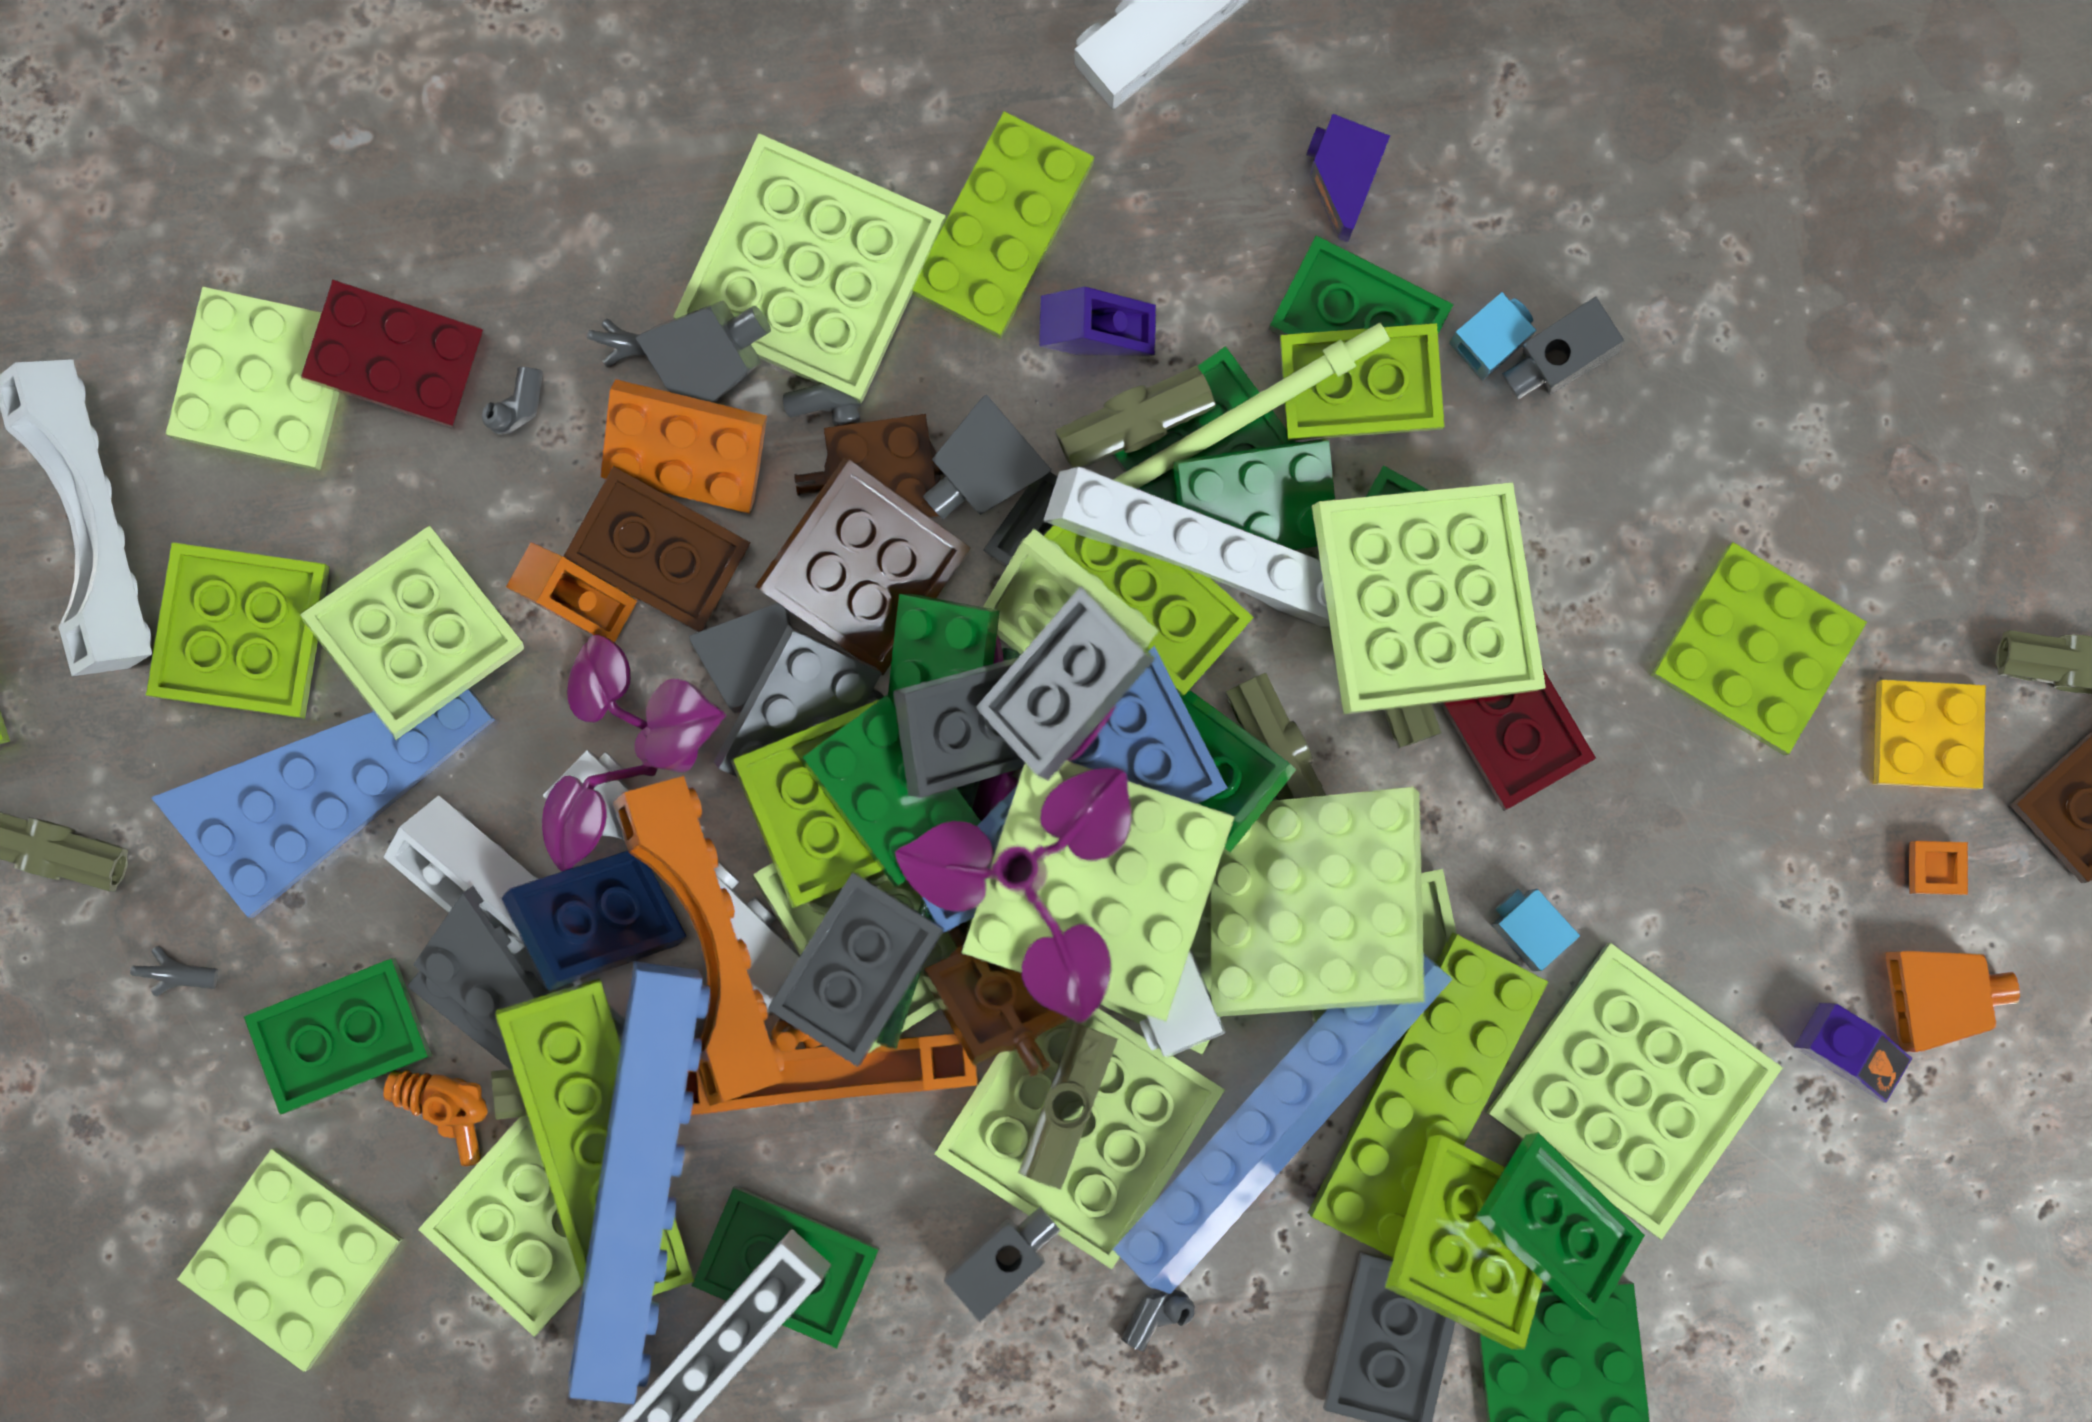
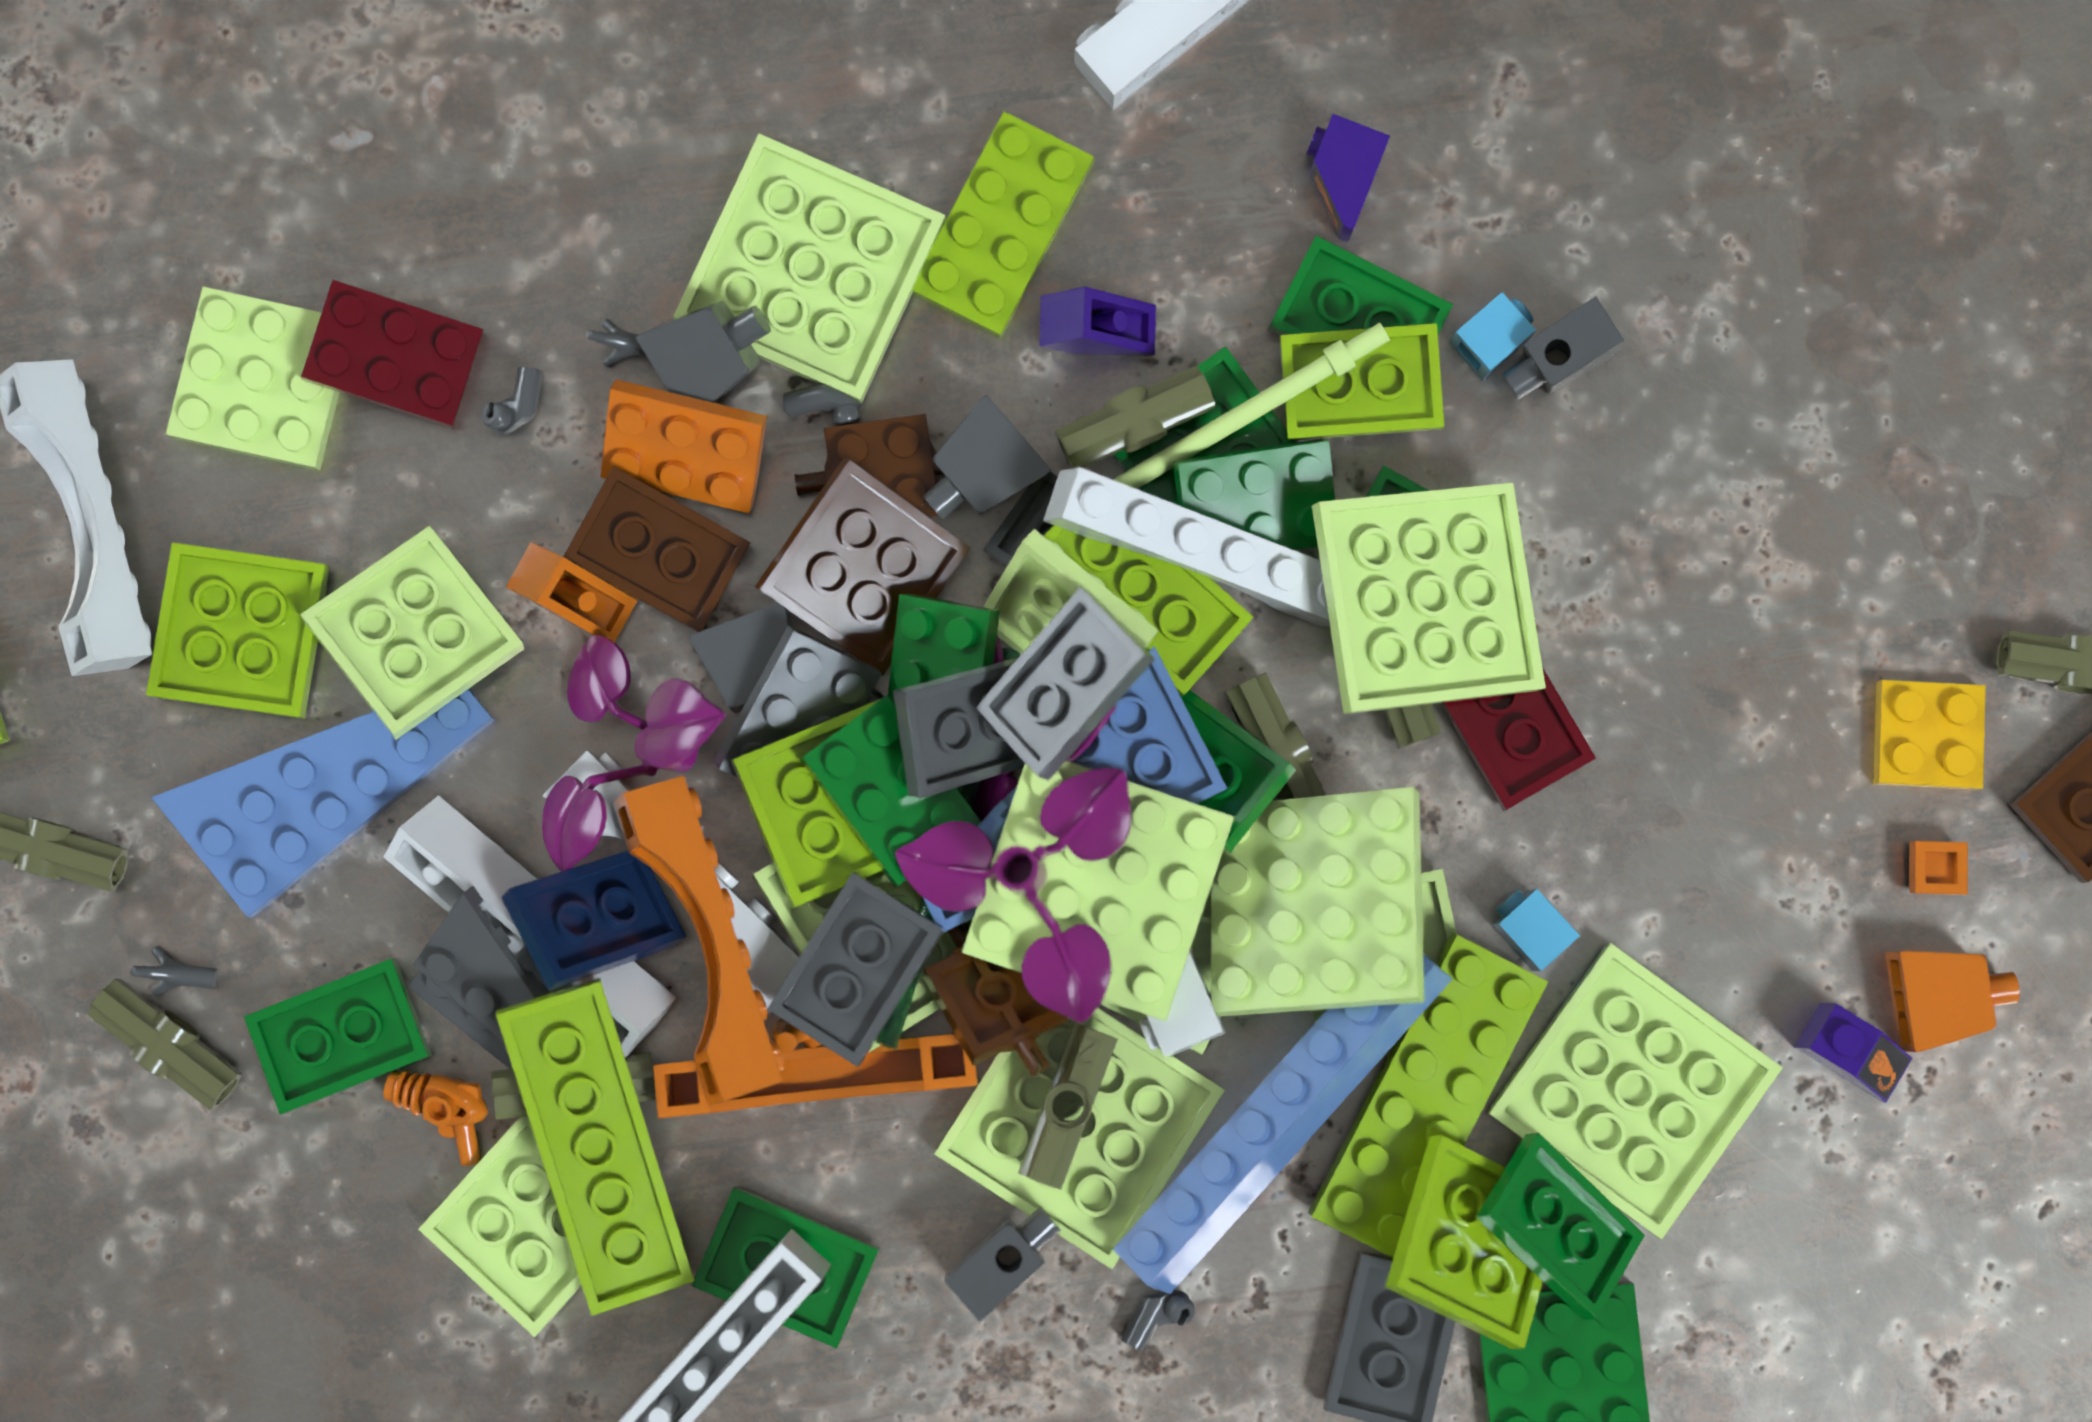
yellowish green plate [177,1148,403,1372] -> none
medium blue brick [568,961,710,1405] -> none
lime plate [1651,542,1867,756] -> none
none -> olive piece [87,979,243,1110]

